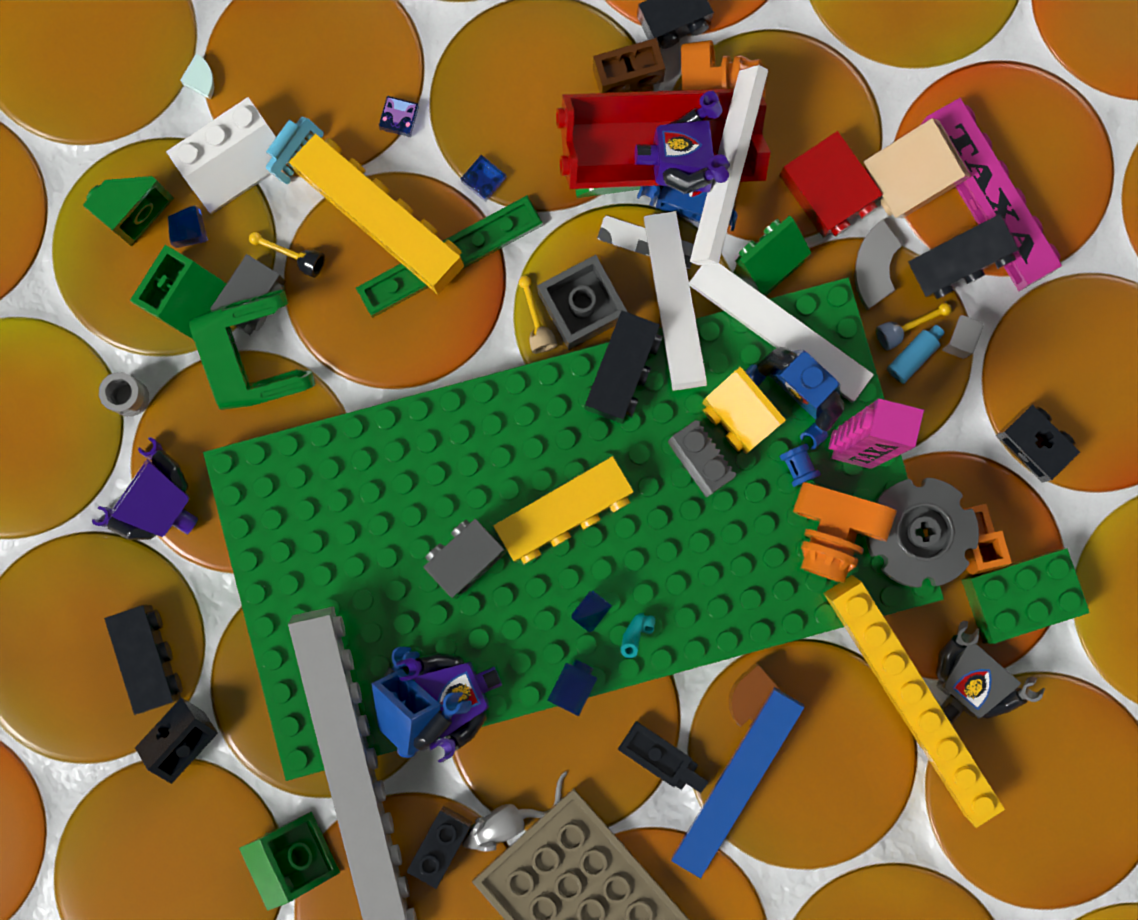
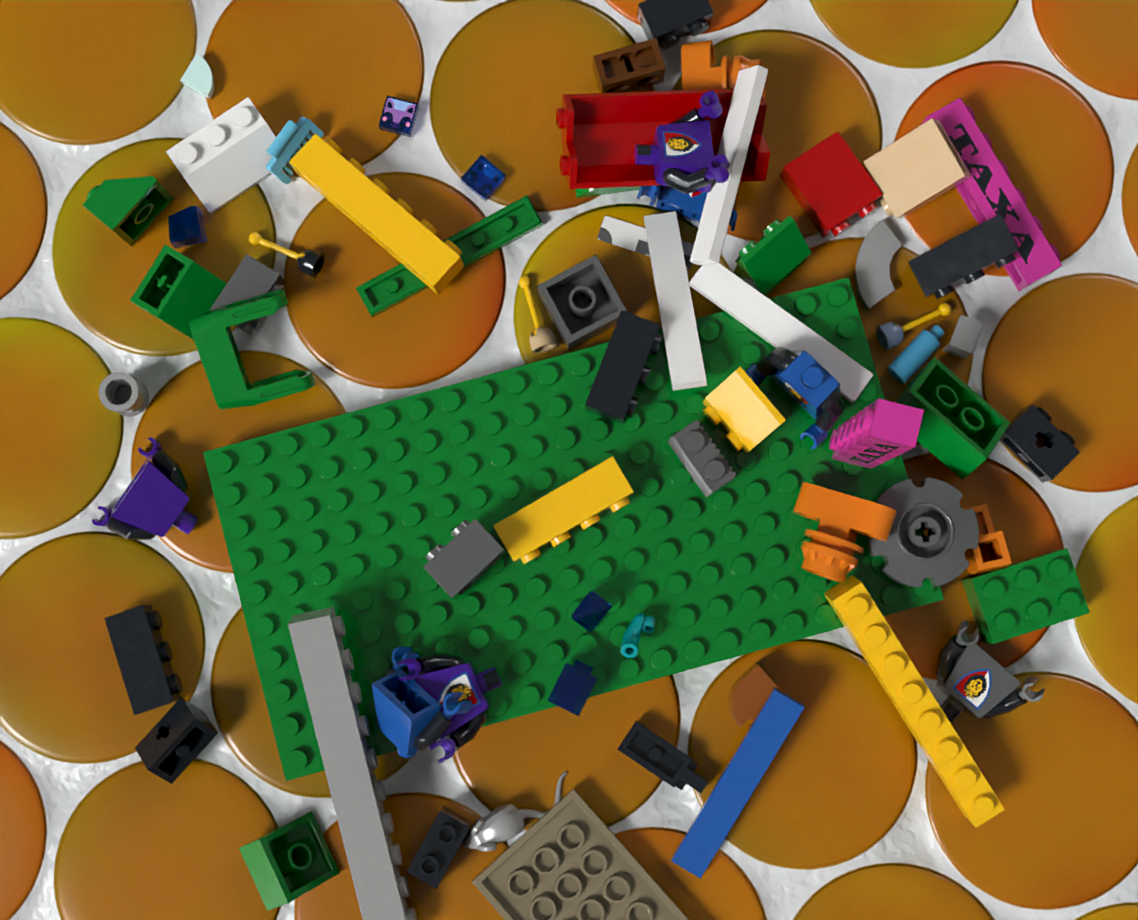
blue bush [779,444,821,487] -> none
none -> green brick [895,357,1010,480]

